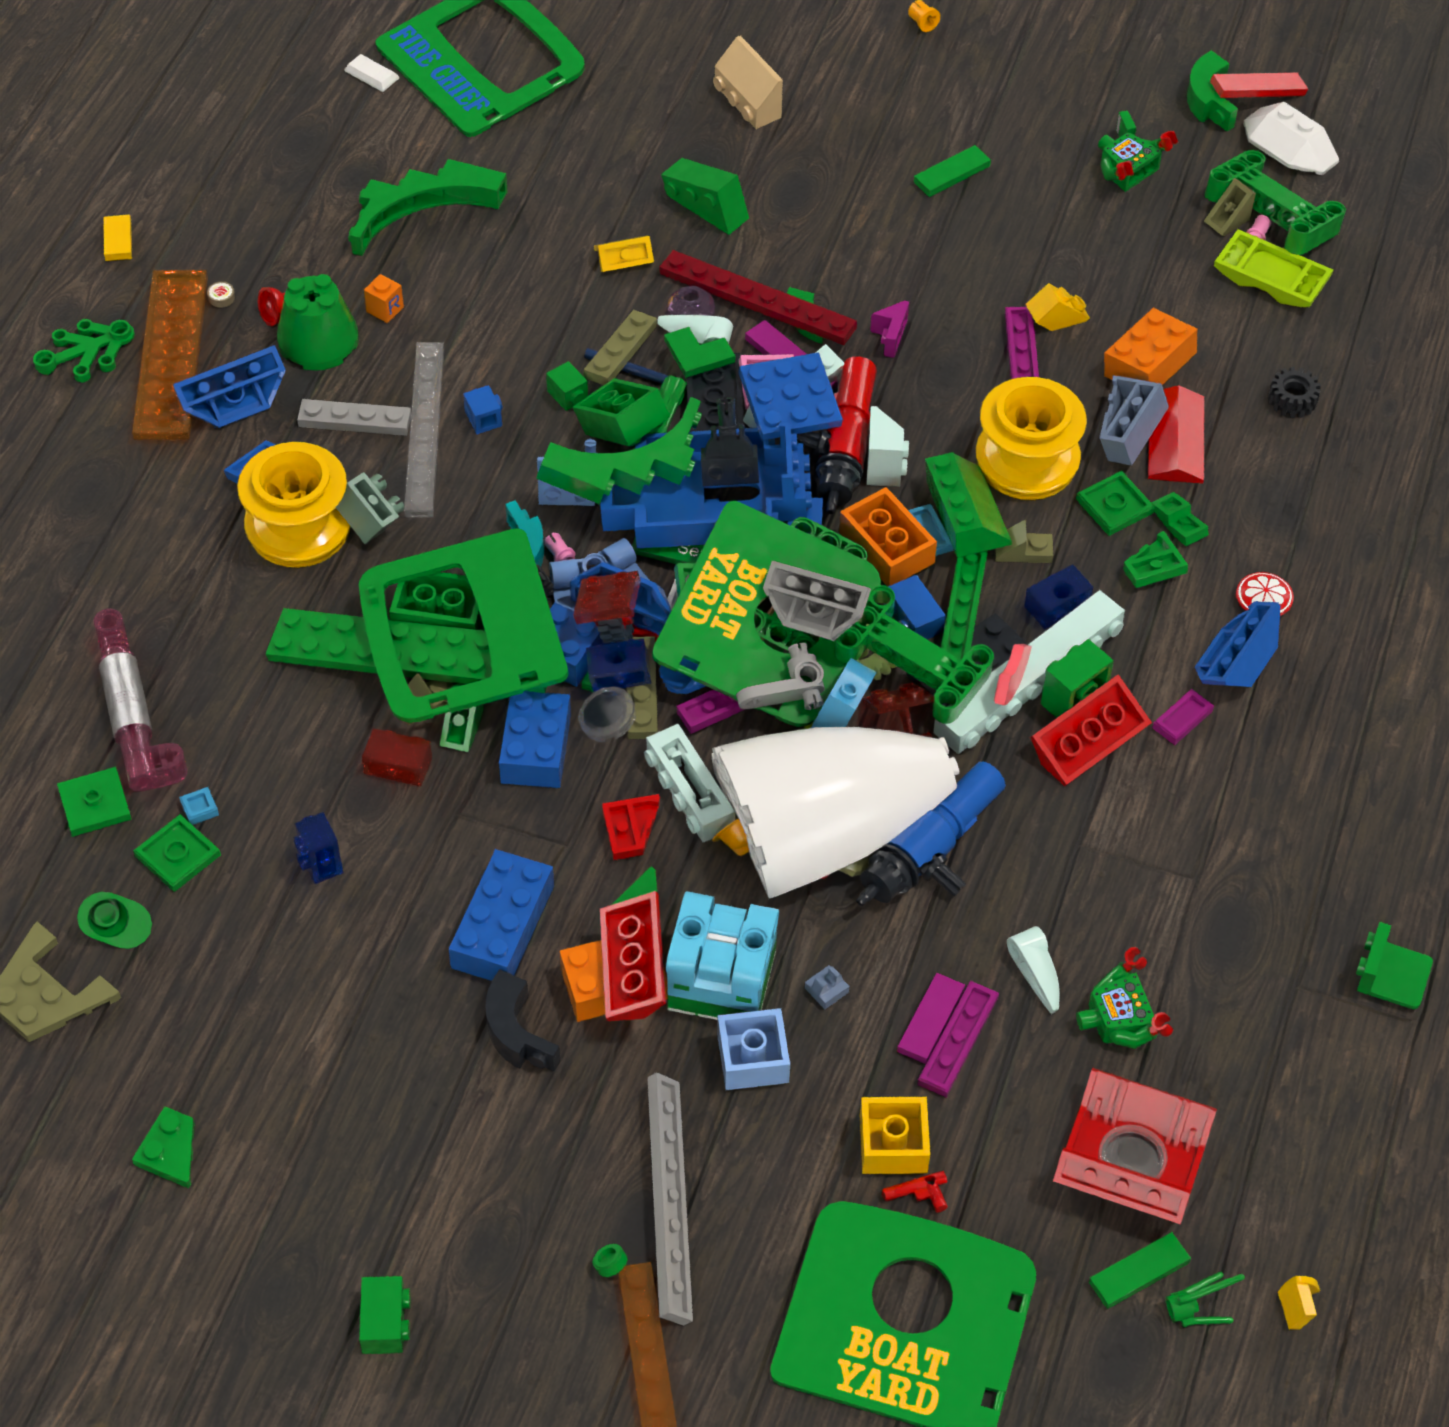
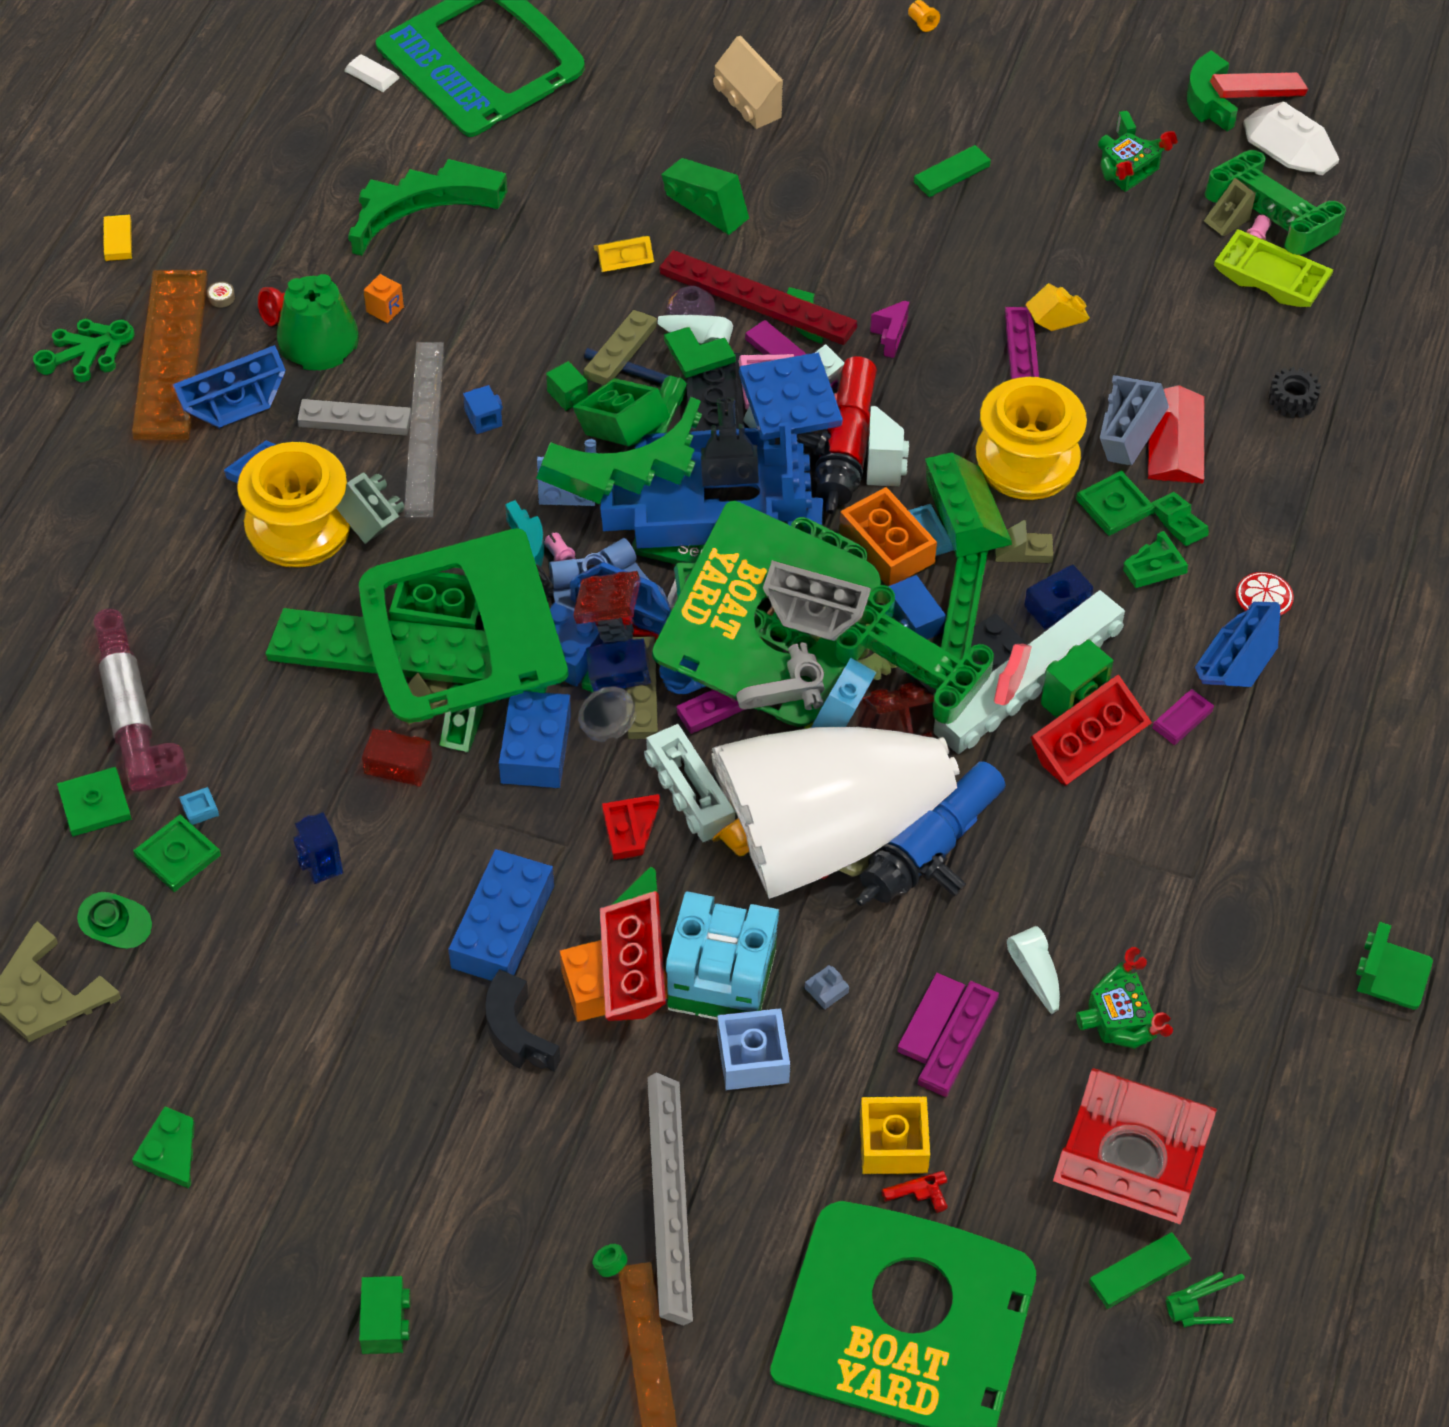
orange brick [1104,308,1198,385] -> none
yellow tile [1278,1276,1320,1330] -> none

